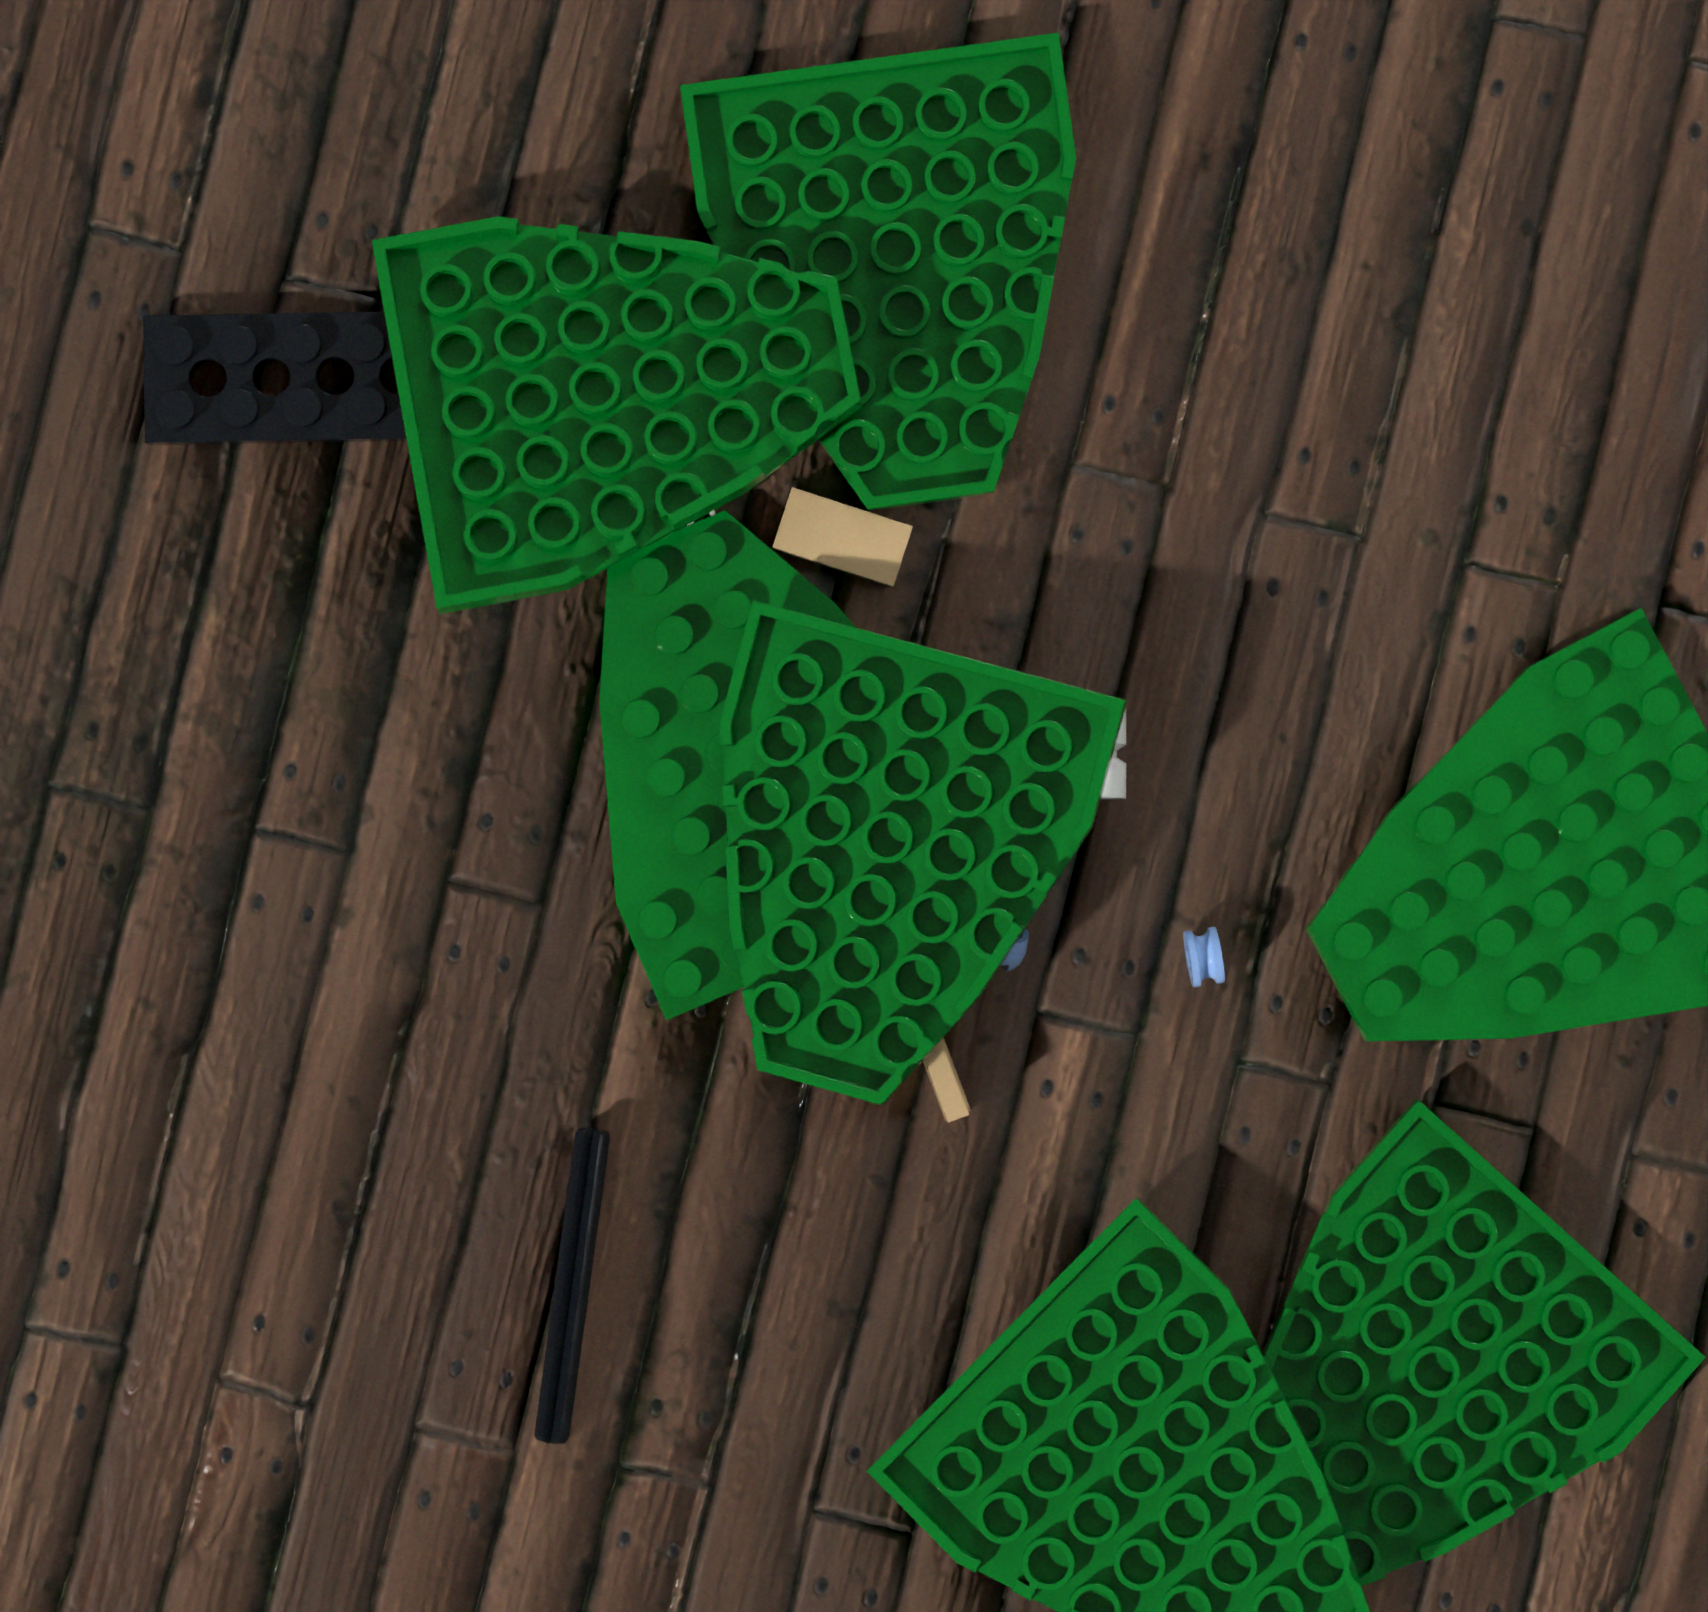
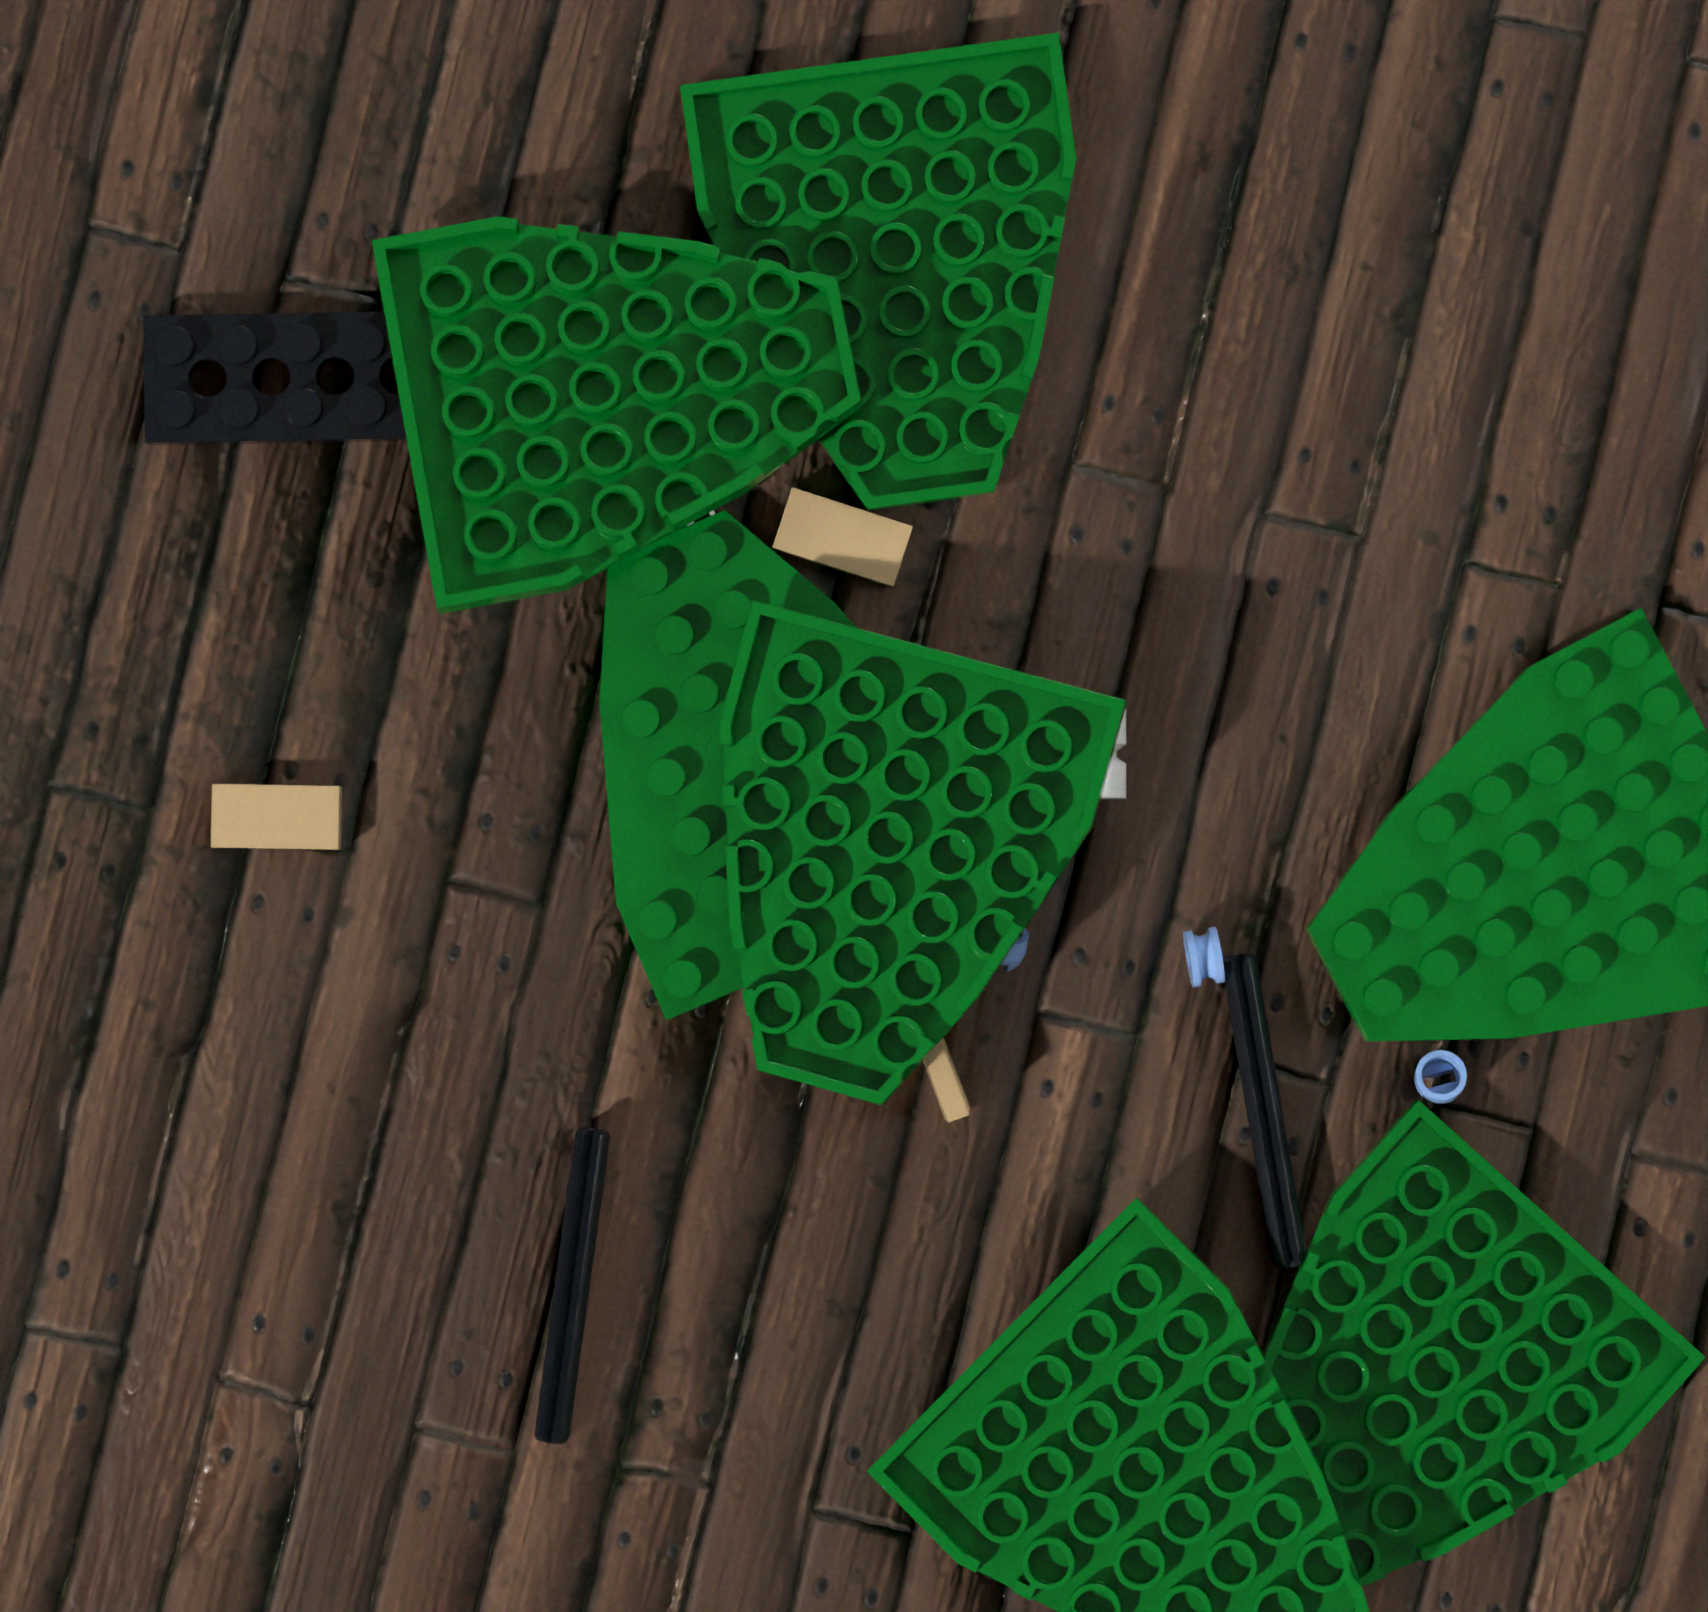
none -> tan tile [211,784,342,850]
none -> black axle [1223,953,1307,1268]
none -> light blue hinge [1414,1050,1467,1104]

